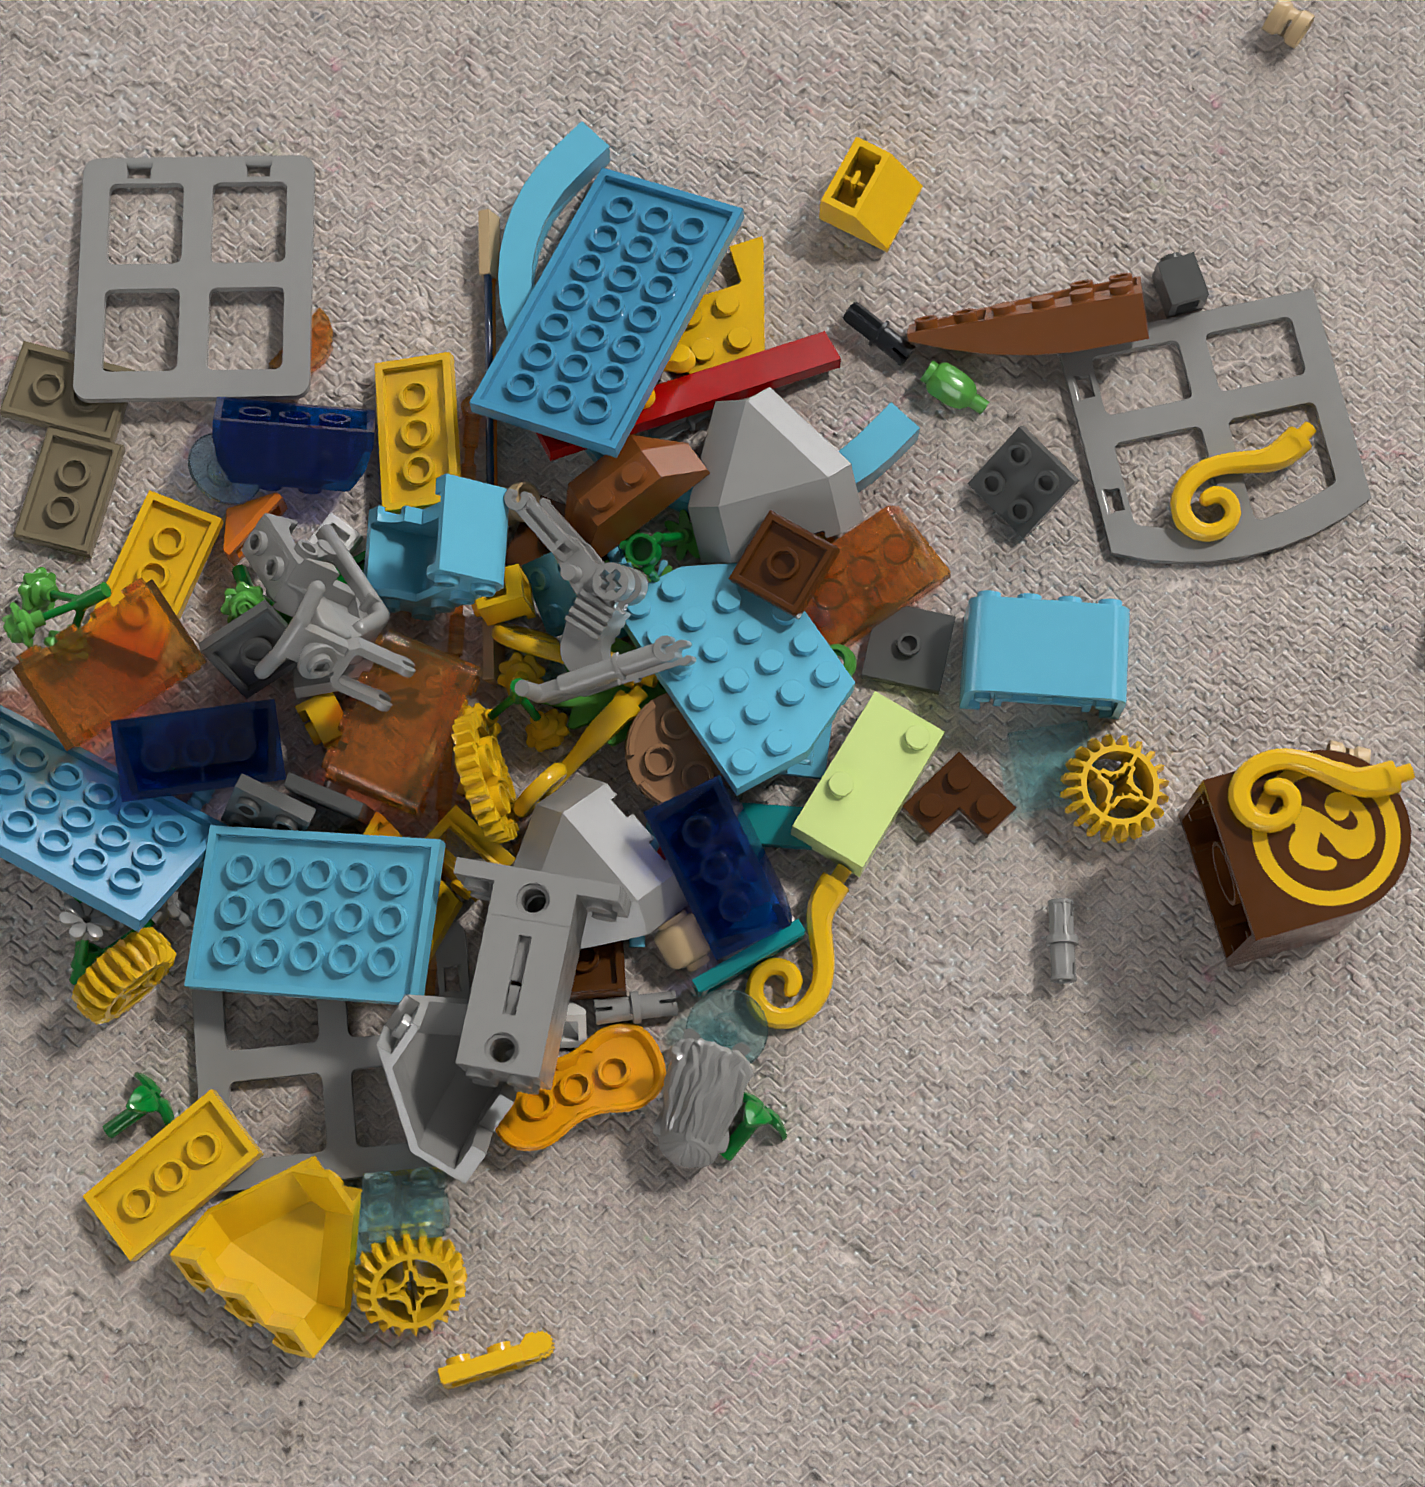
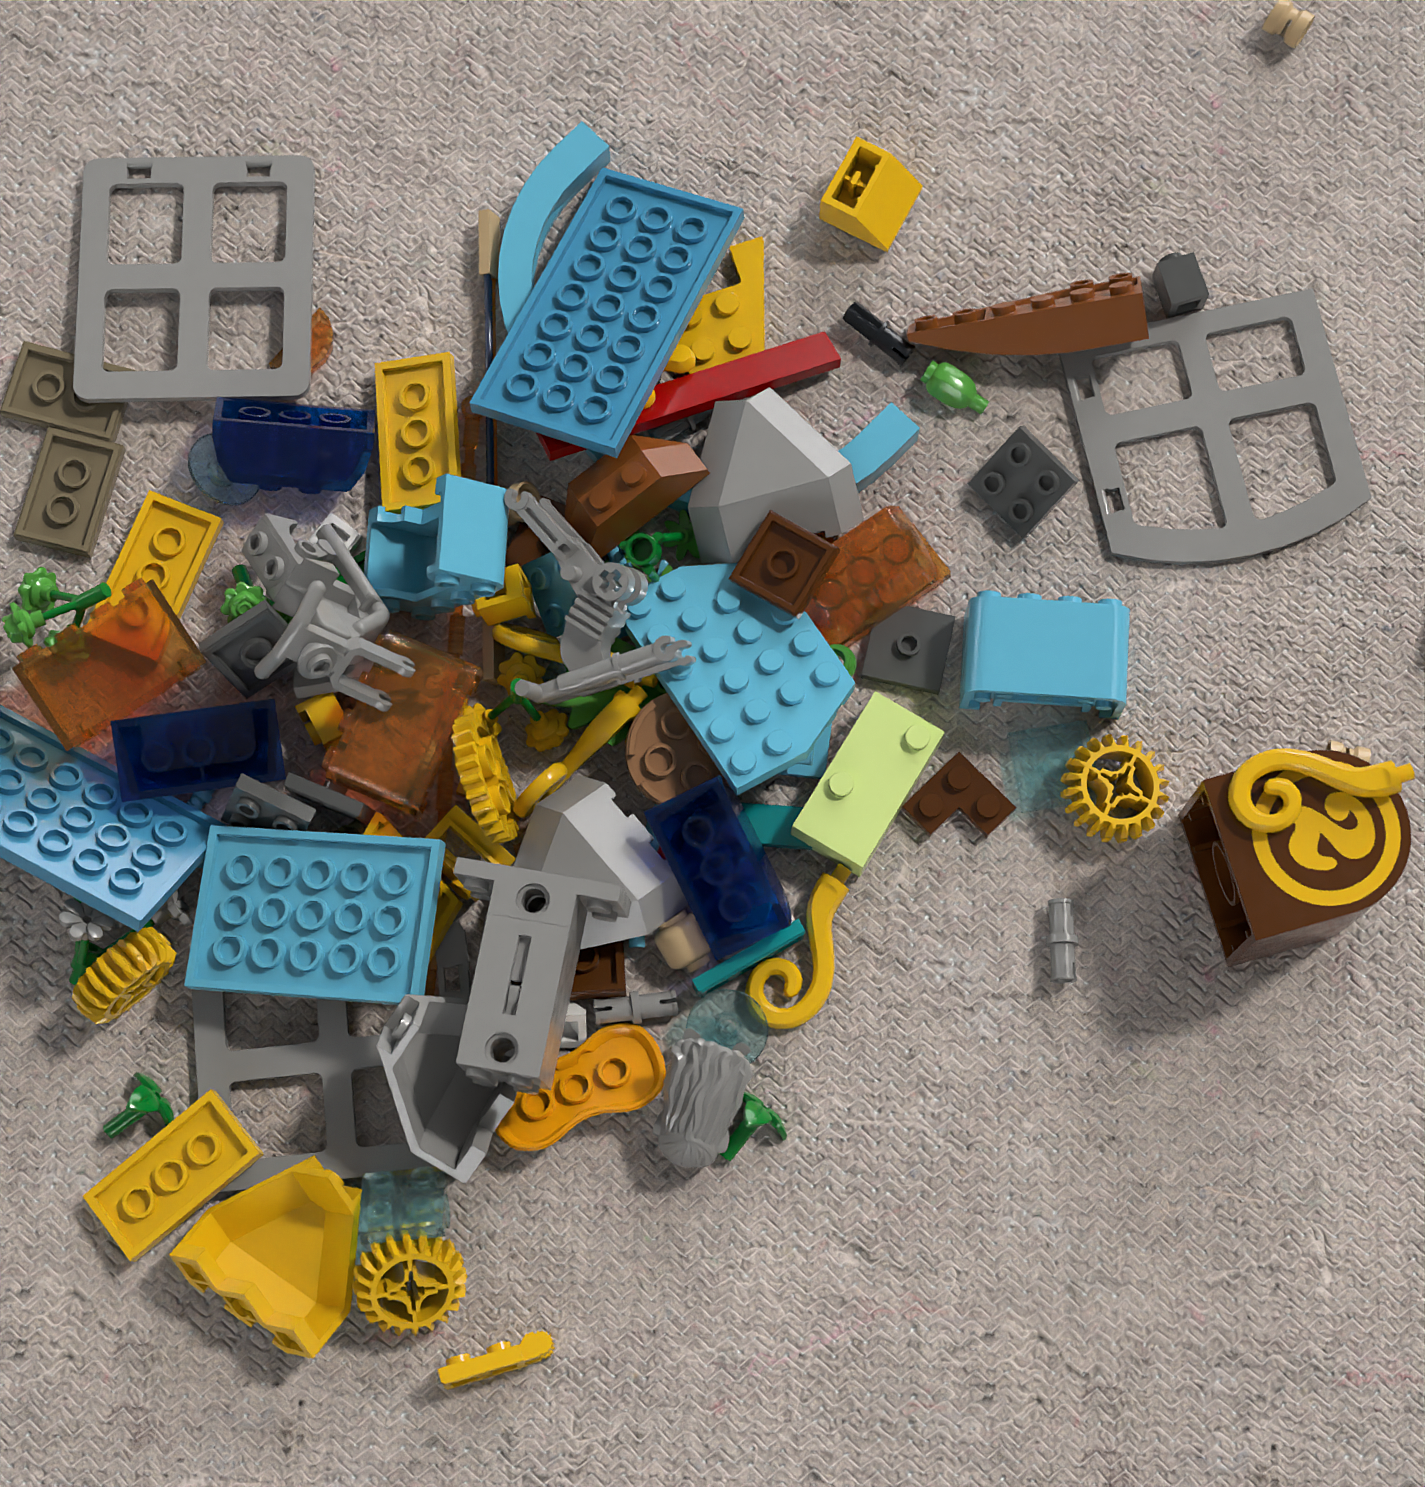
orange slope [223,492,288,566] -> none
yellow plant [1170,421,1317,542] -> none

